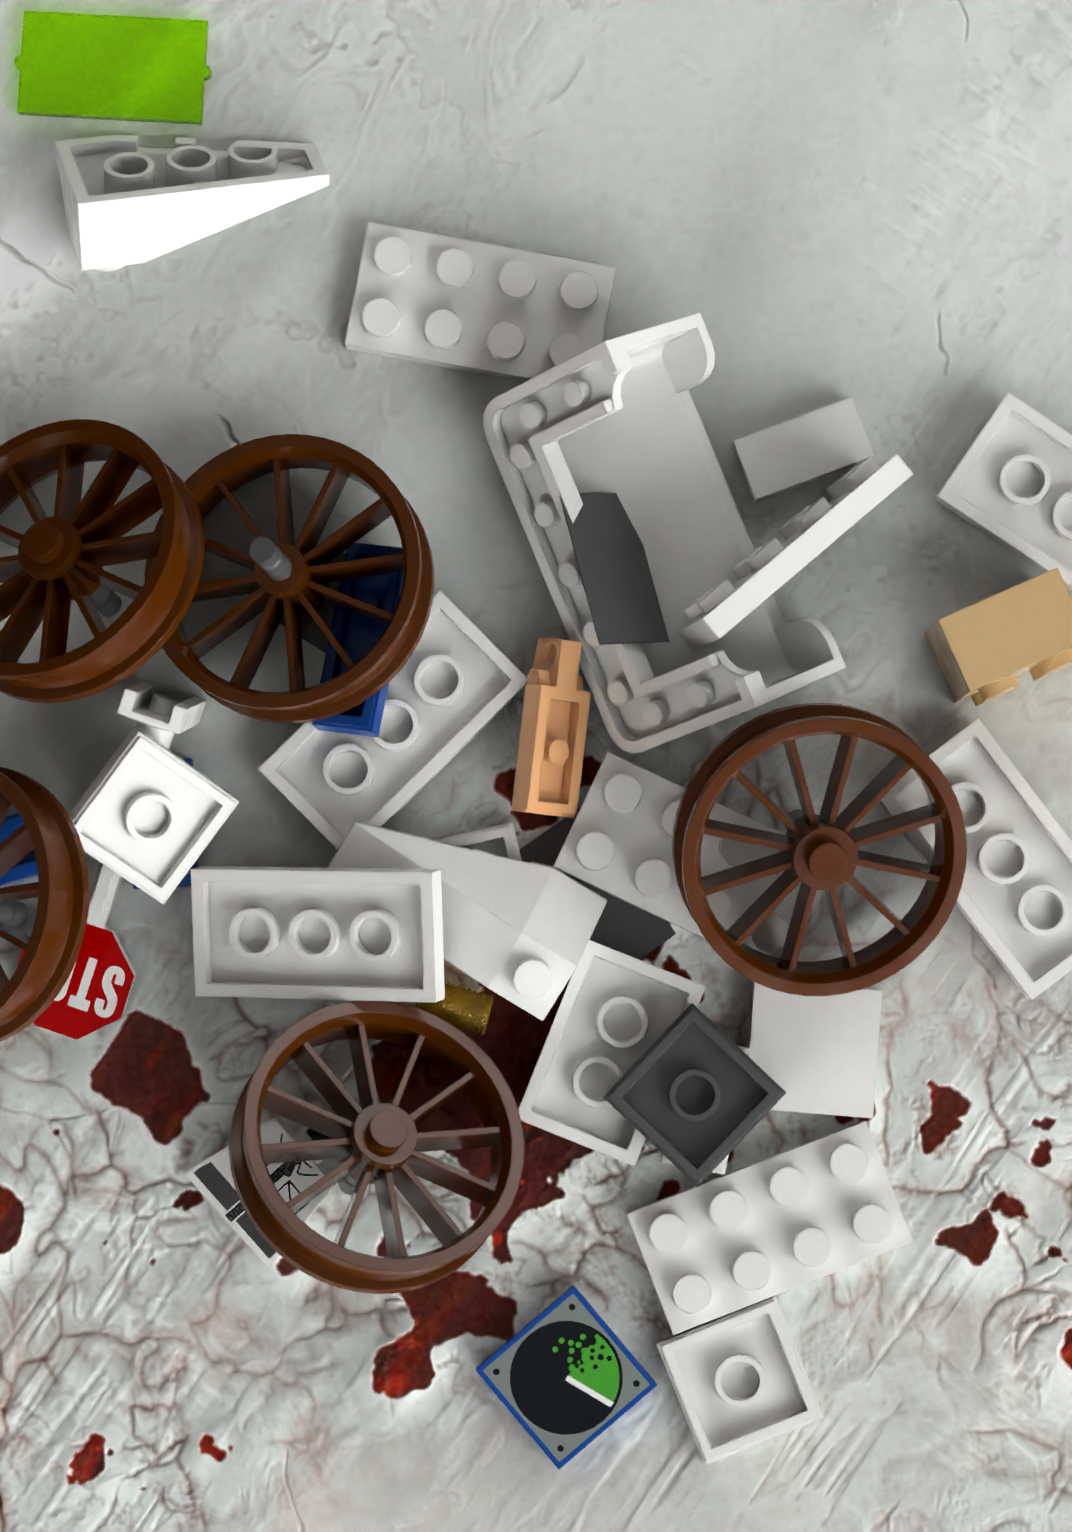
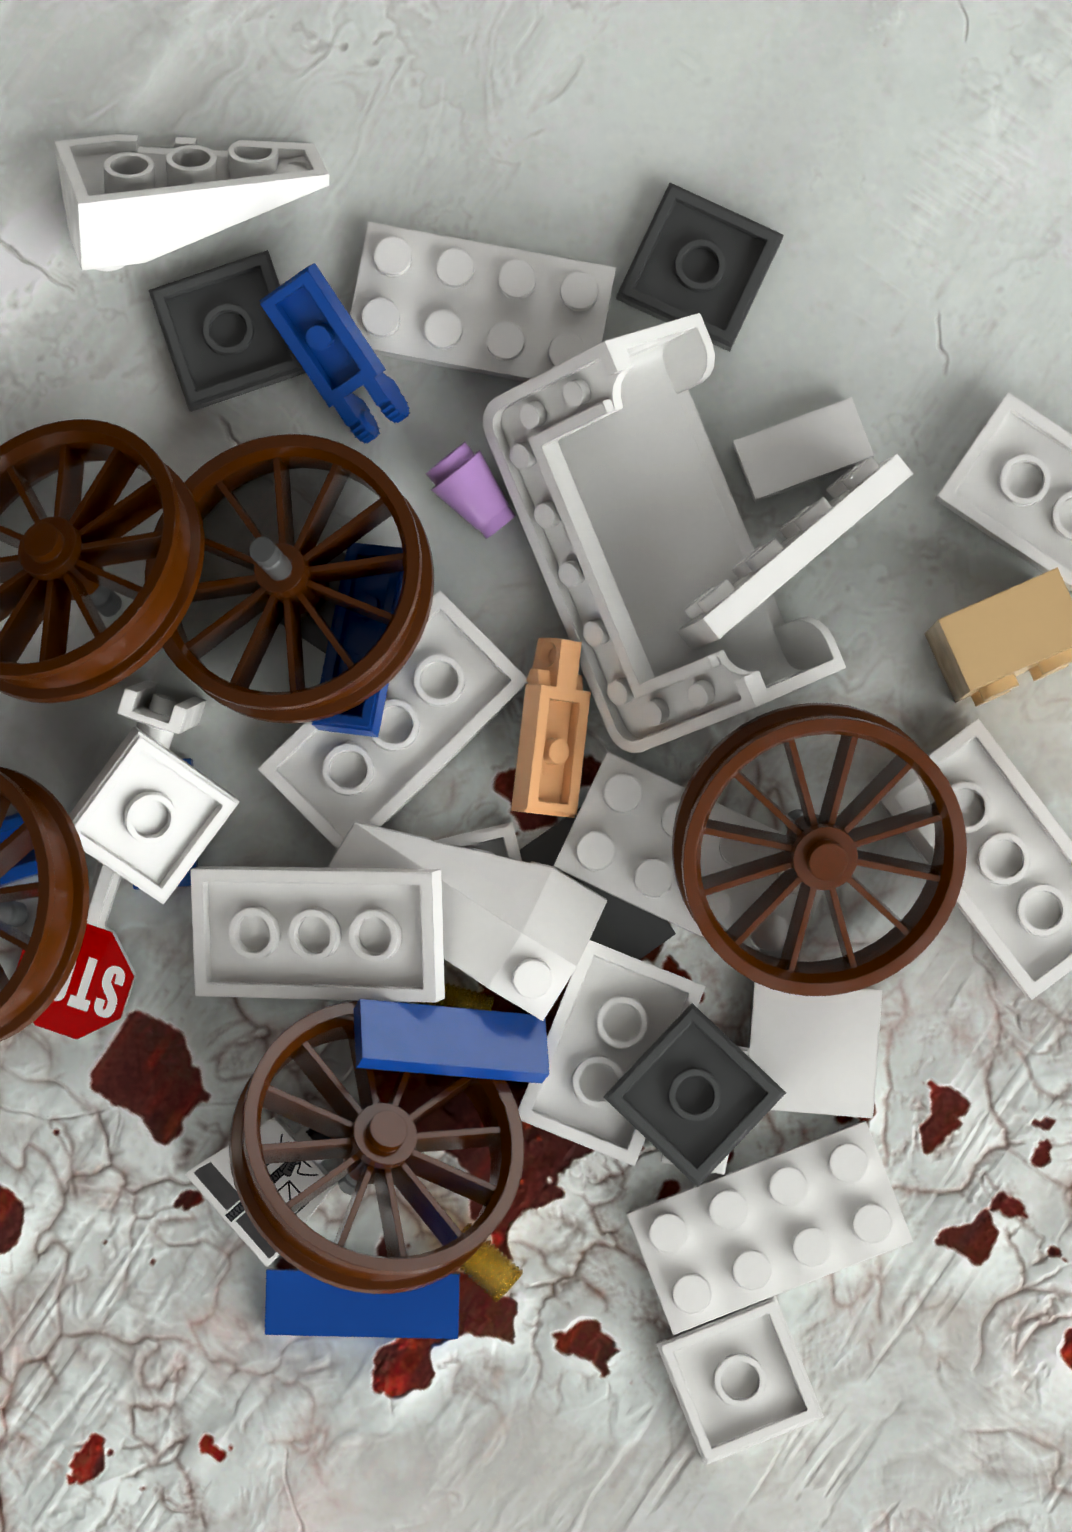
clear neon green piece [14,11,212,125] -> none
tile [475,1284,657,1469] -> none
dark grey sticker [559,493,670,645] -> none
none -> dark grey tile [149,250,306,412]
none -> blue hinge [259,263,410,444]
none -> blue tile [265,1268,460,1339]
none -> tile [353,999,550,1084]
none -> lavender cone [426,442,516,539]
none -> clear yellow piece [460,1223,523,1302]
none -> dark grey tile [616,183,784,352]

